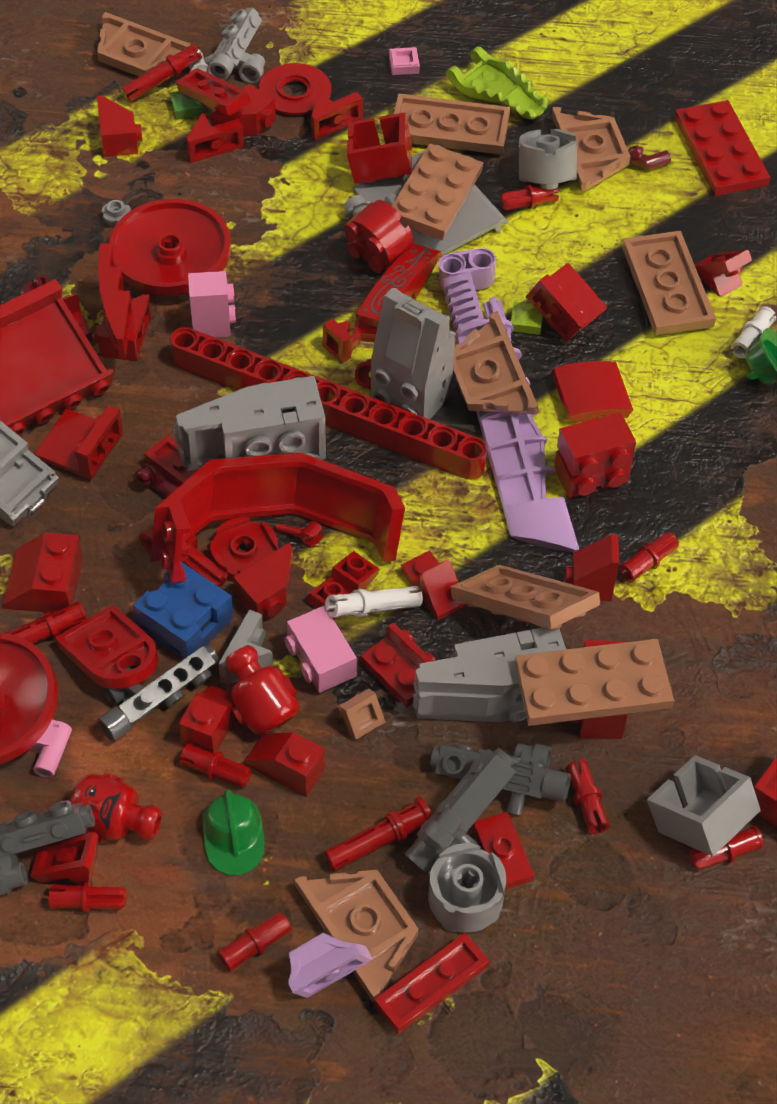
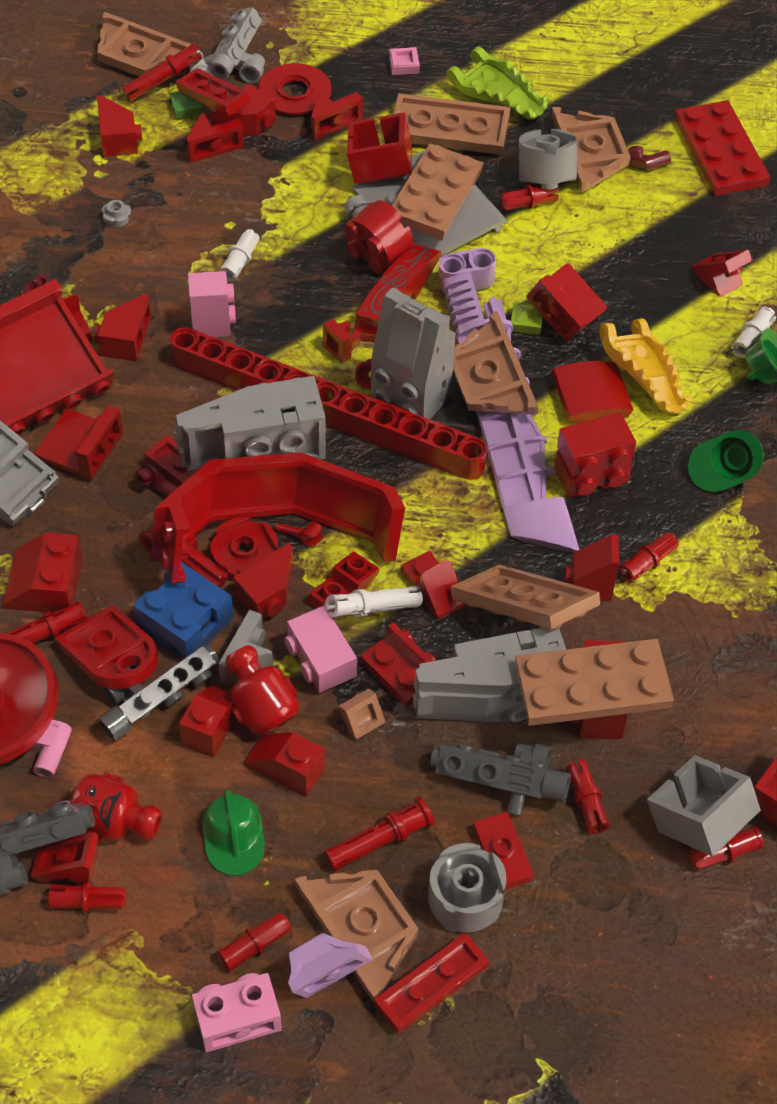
red slope [98,243,133,360] -> none
red dish [109,199,232,295] -> none
red axle [180,743,252,787] -> none
dark grey piece [405,747,516,873] -> none
nougat plate [622,231,716,336] -> none
none -> bright pink brick [192,973,282,1053]
none -> white axle [219,229,259,282]
none -> yellow animal [599,318,691,414]
none -> green piece [688,430,764,492]

